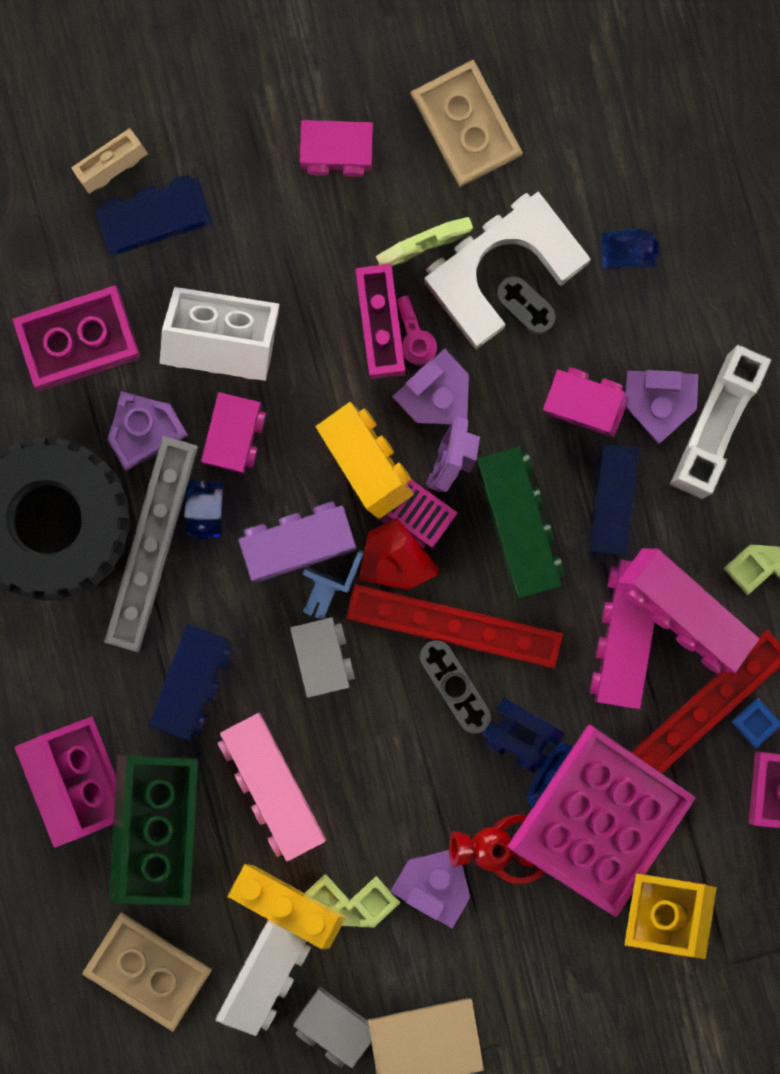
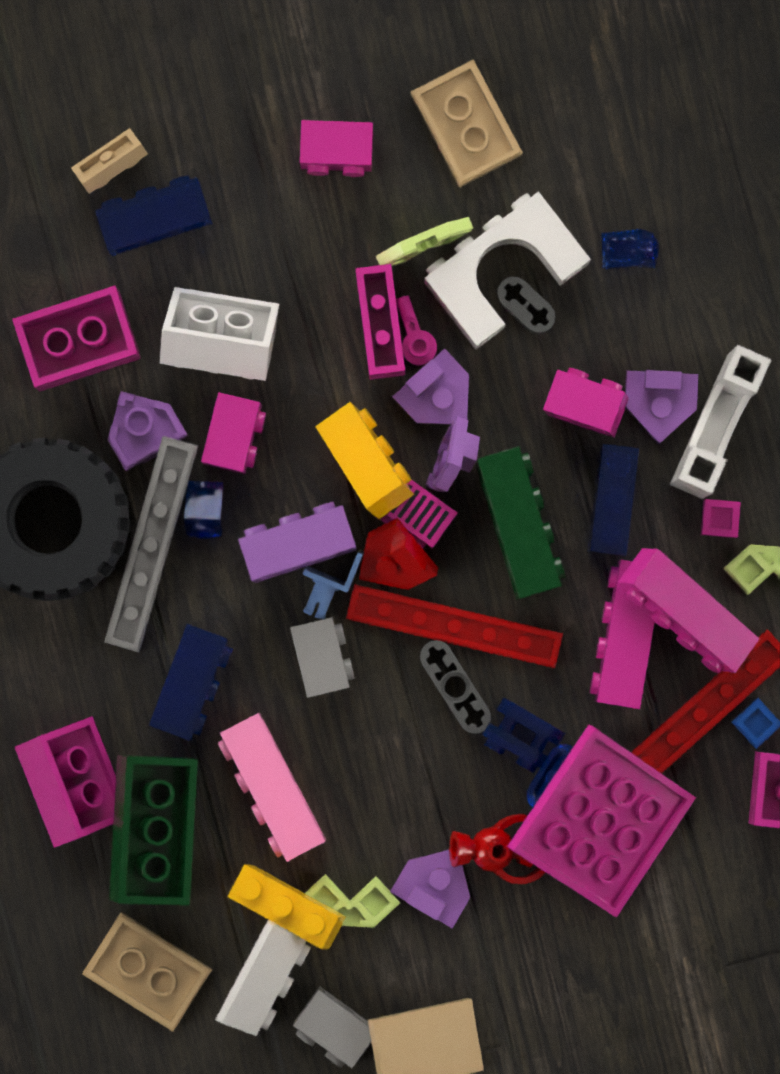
yellow slope [625,873,717,960] -> none
none -> dark pink plate [701,499,741,538]

